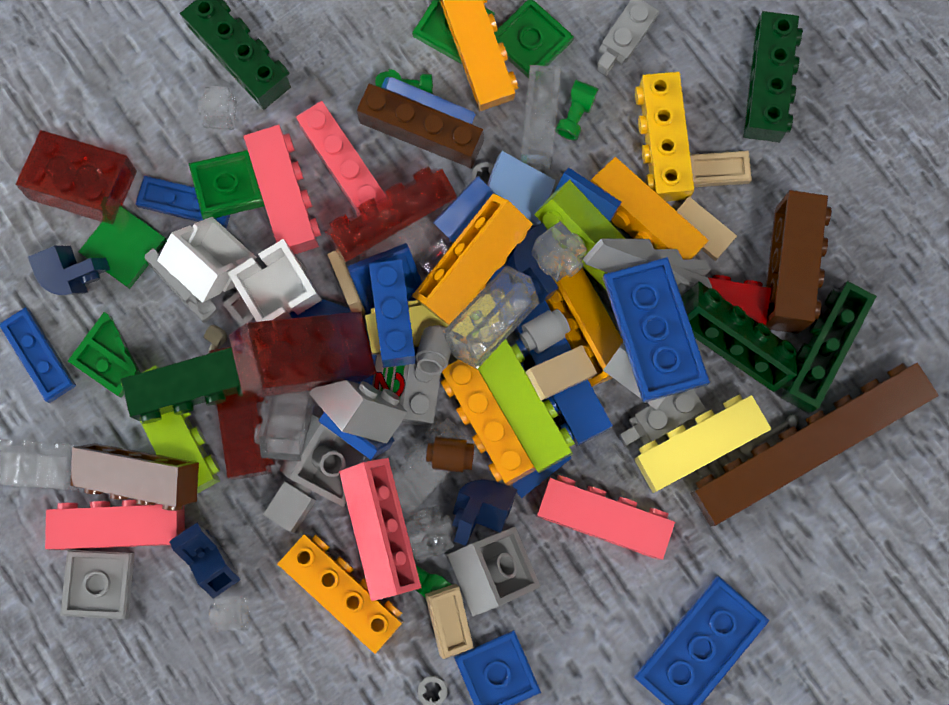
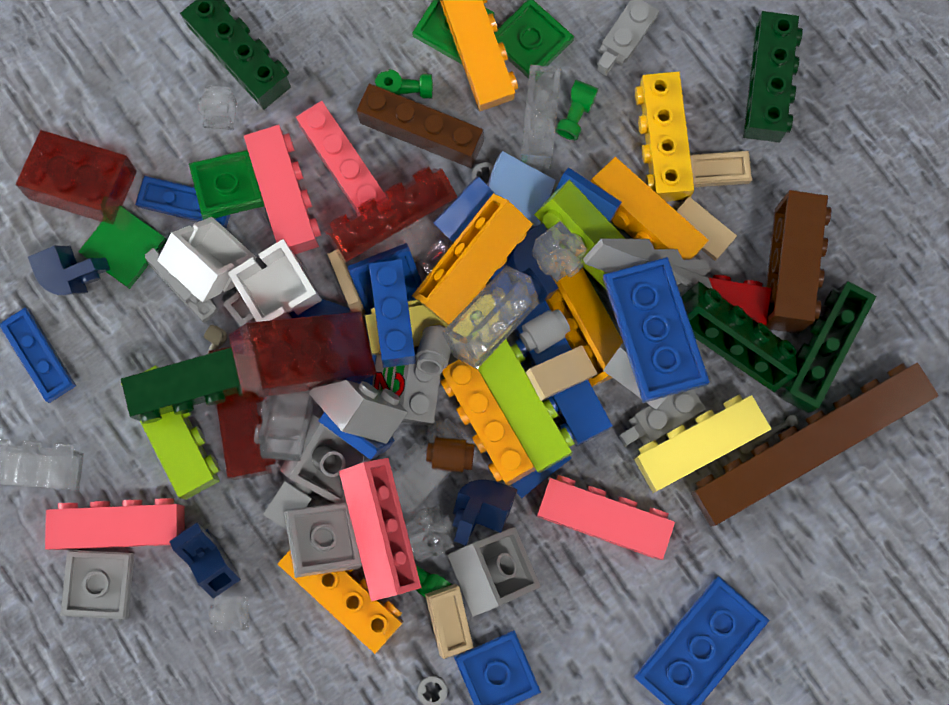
green wing [68,312,140,398] -> none
brick [70,443,199,511] -> none
tile [381,77,476,124] -> none
none -> light grey tile [284,502,362,578]

